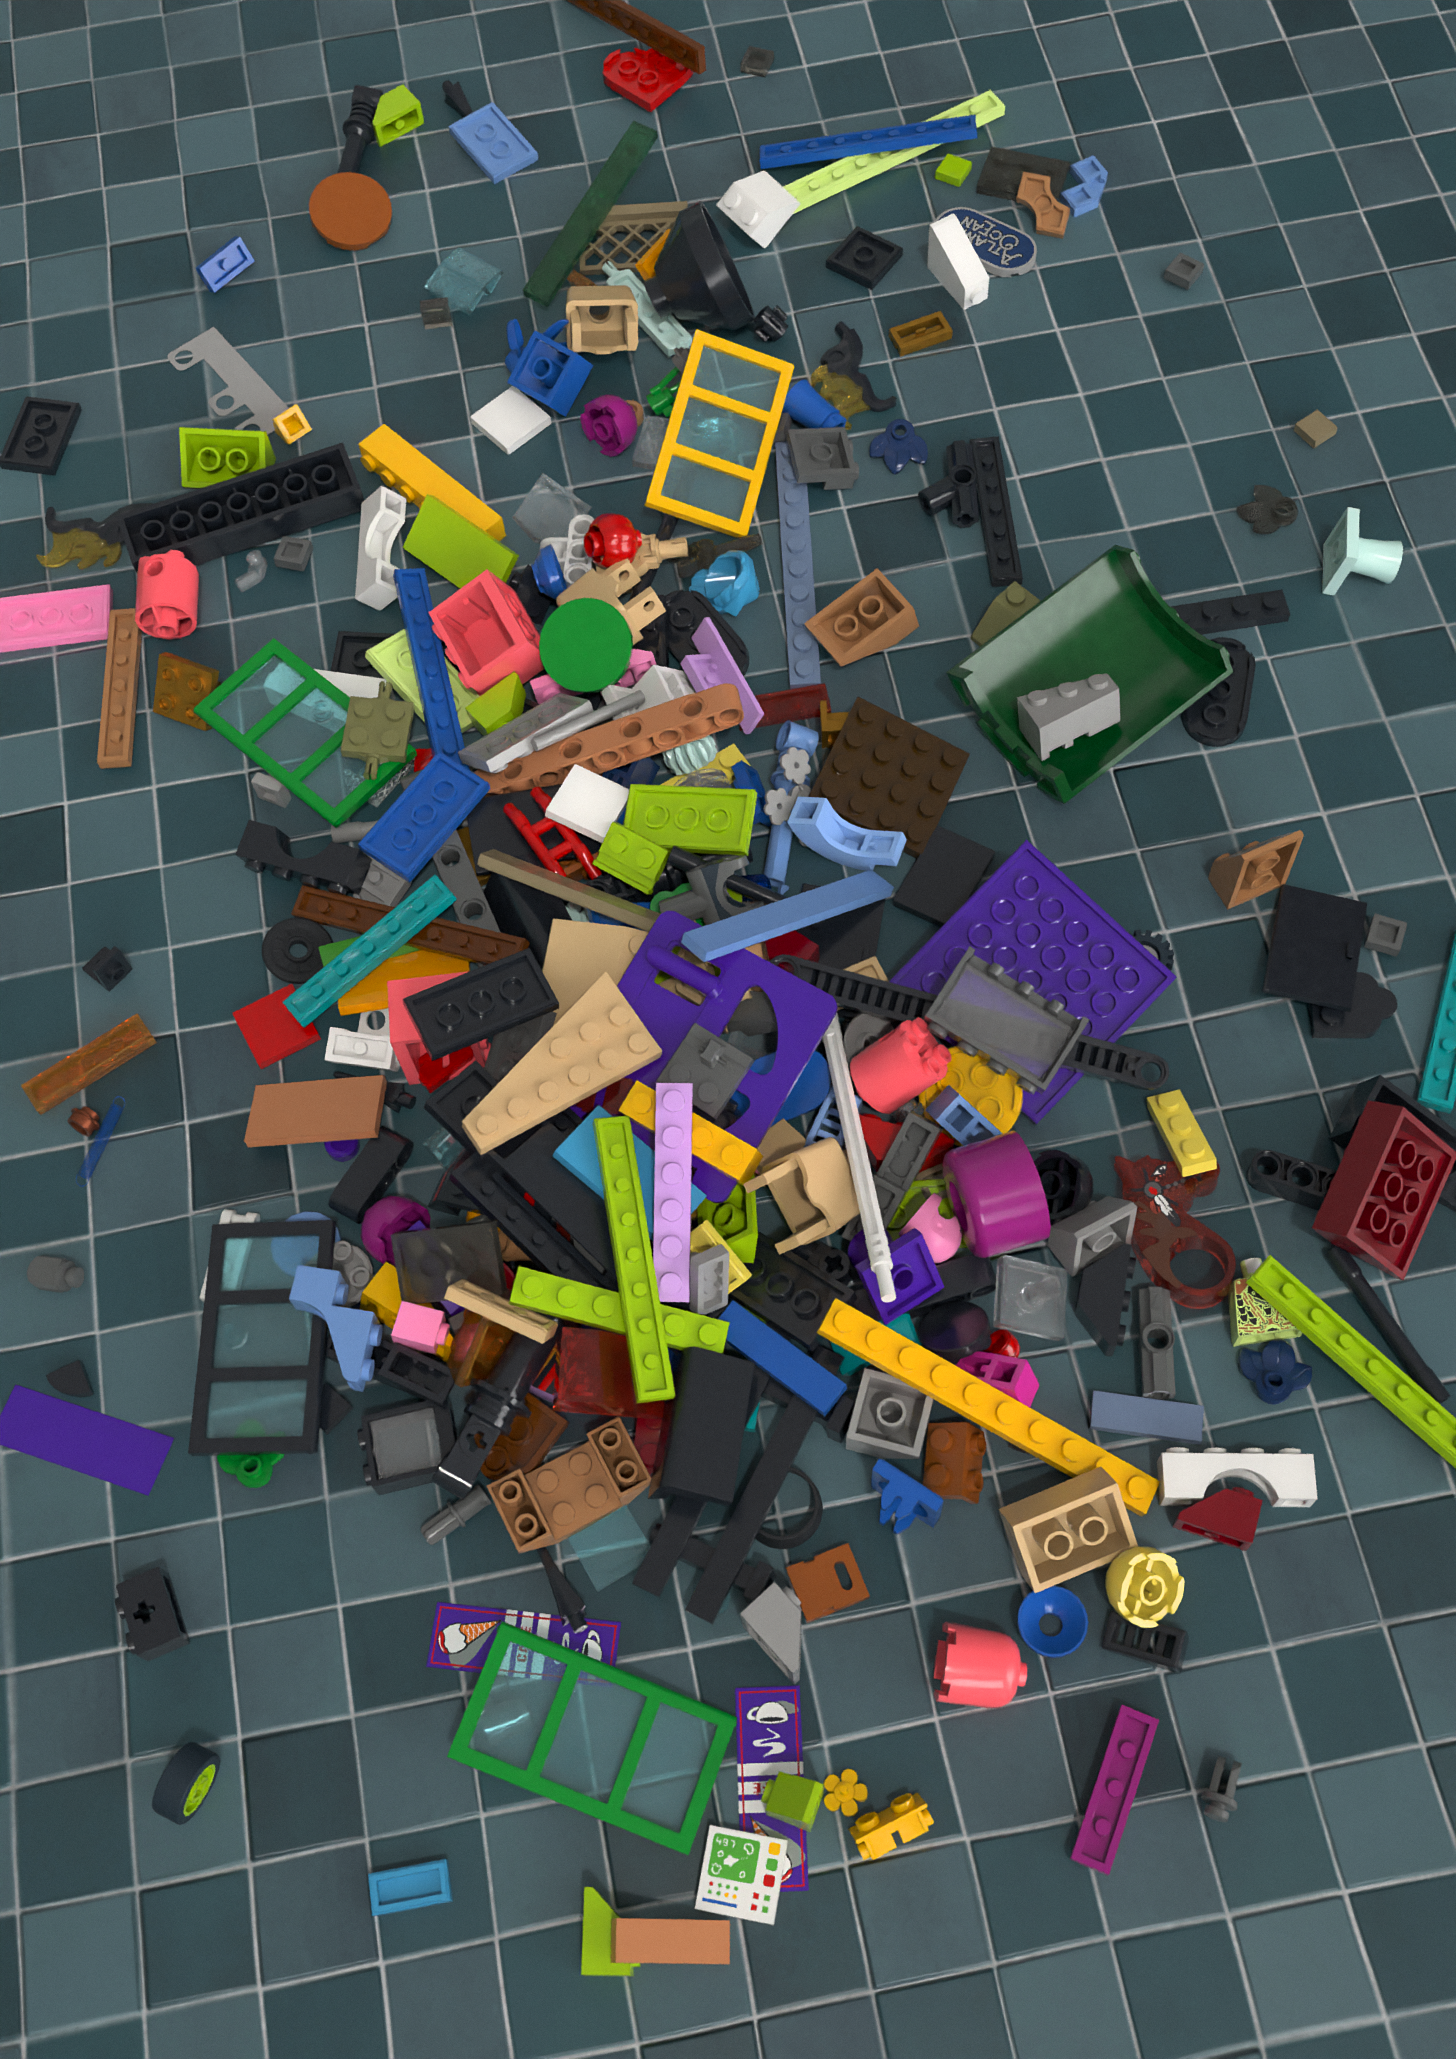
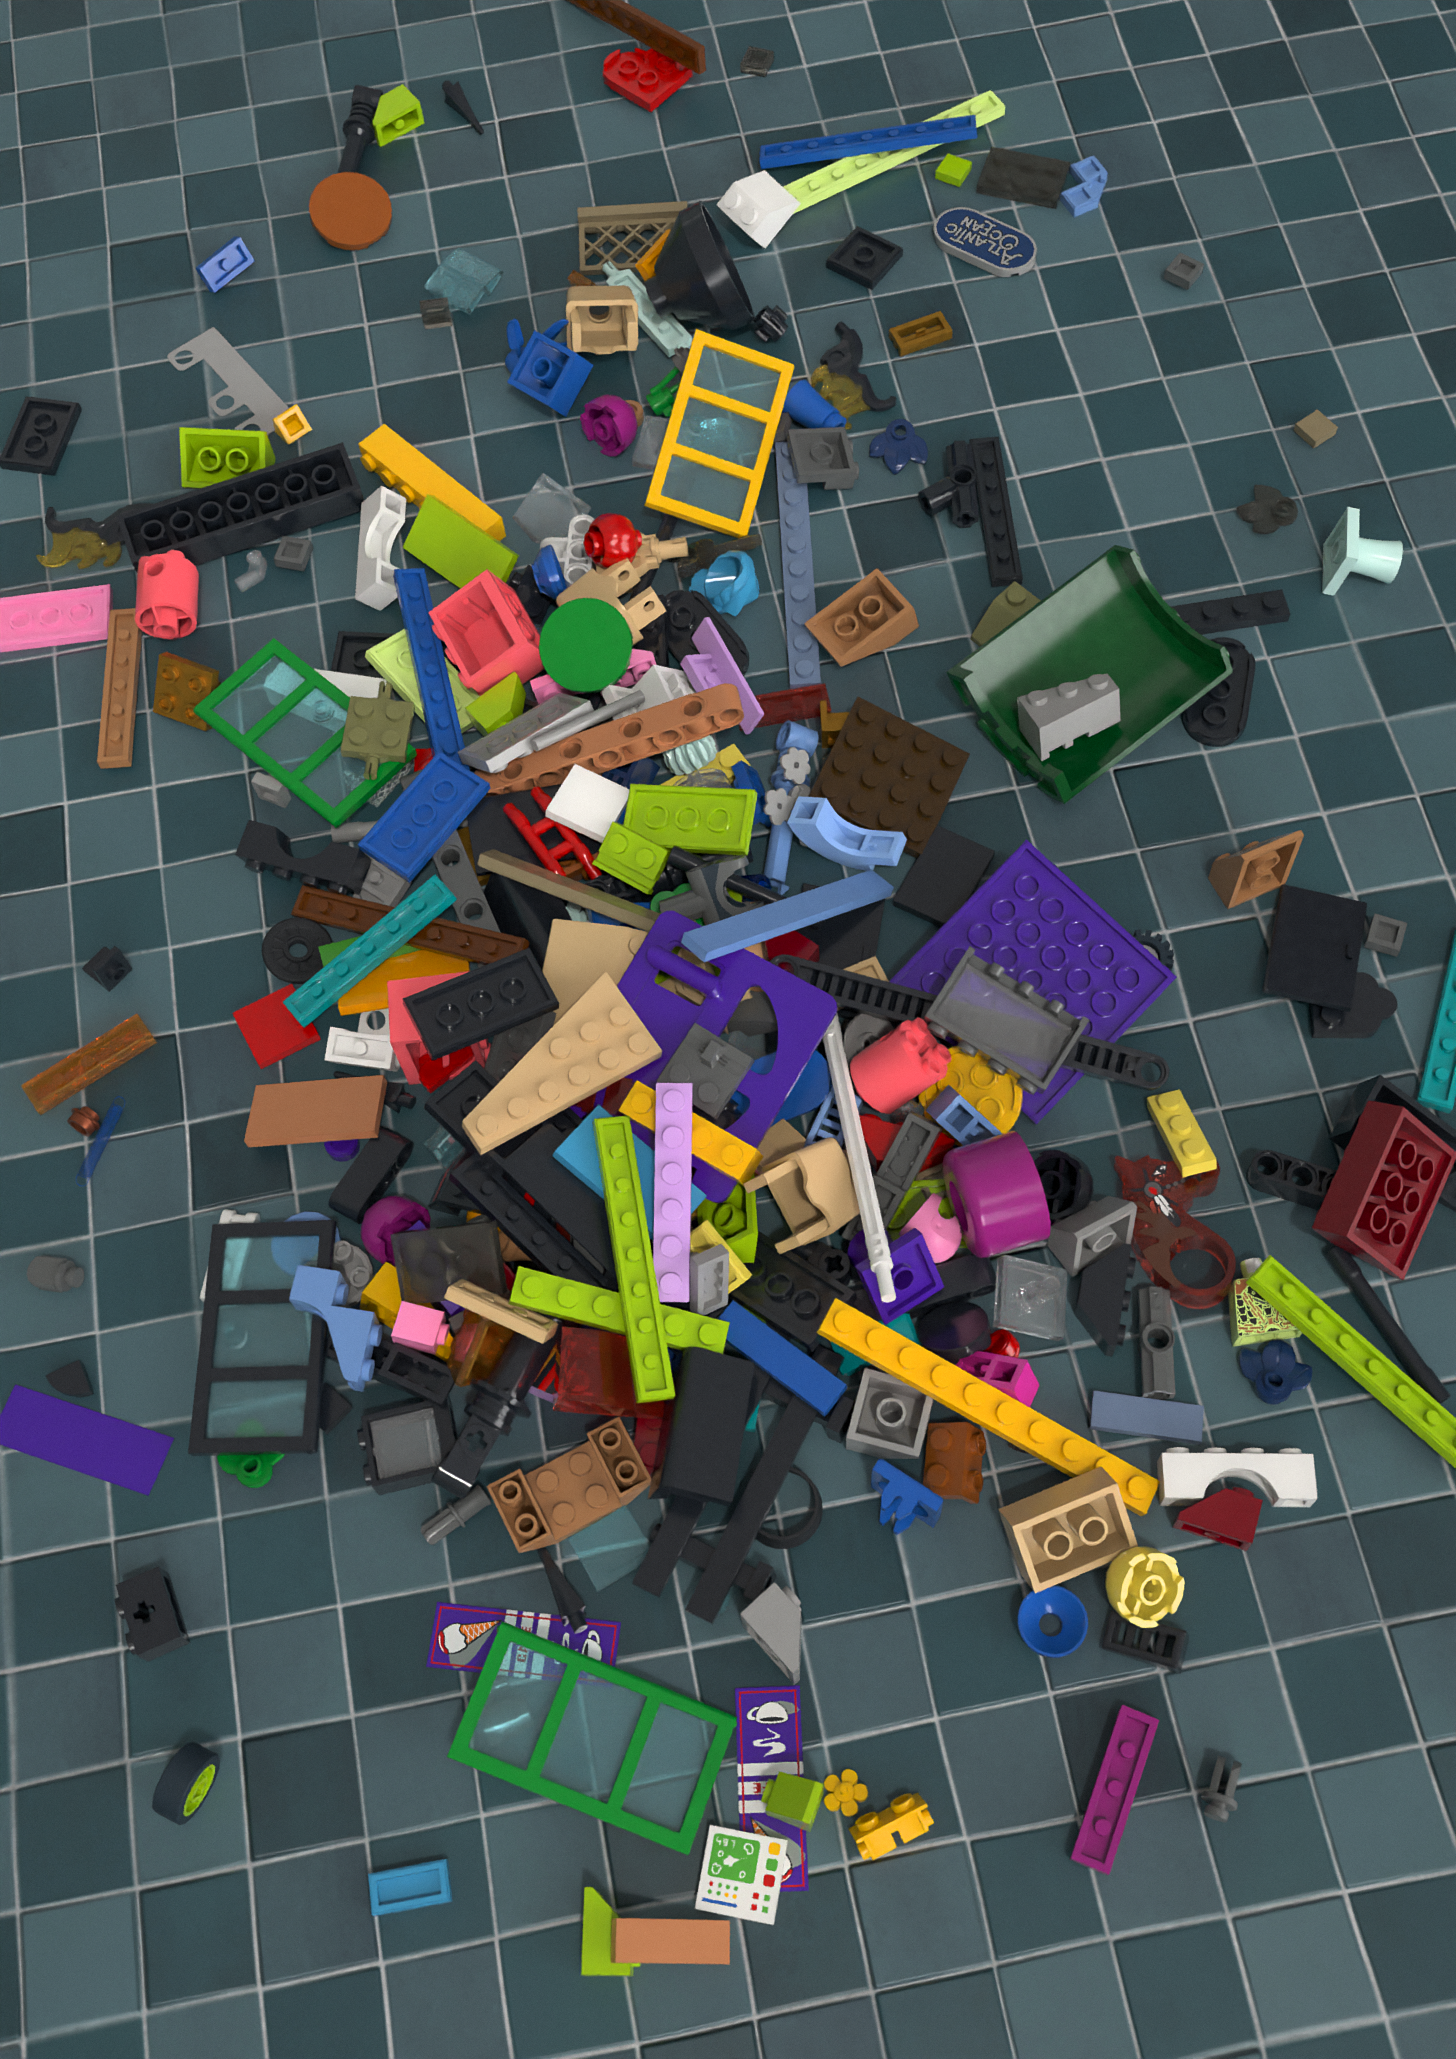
medium blue tile [449,102,538,184] -> none
white tile [470,386,552,455] -> none
reddish brown plate [474,1393,570,1481] -> none
clear green tile [522,120,658,307] -> none
dark orange piece [786,1543,870,1623] -> none
white slope [927,213,989,310] -> none
coral cylinder [933,1622,1027,1708] -> none
medium nougat tile [1016,172,1070,239] -> none

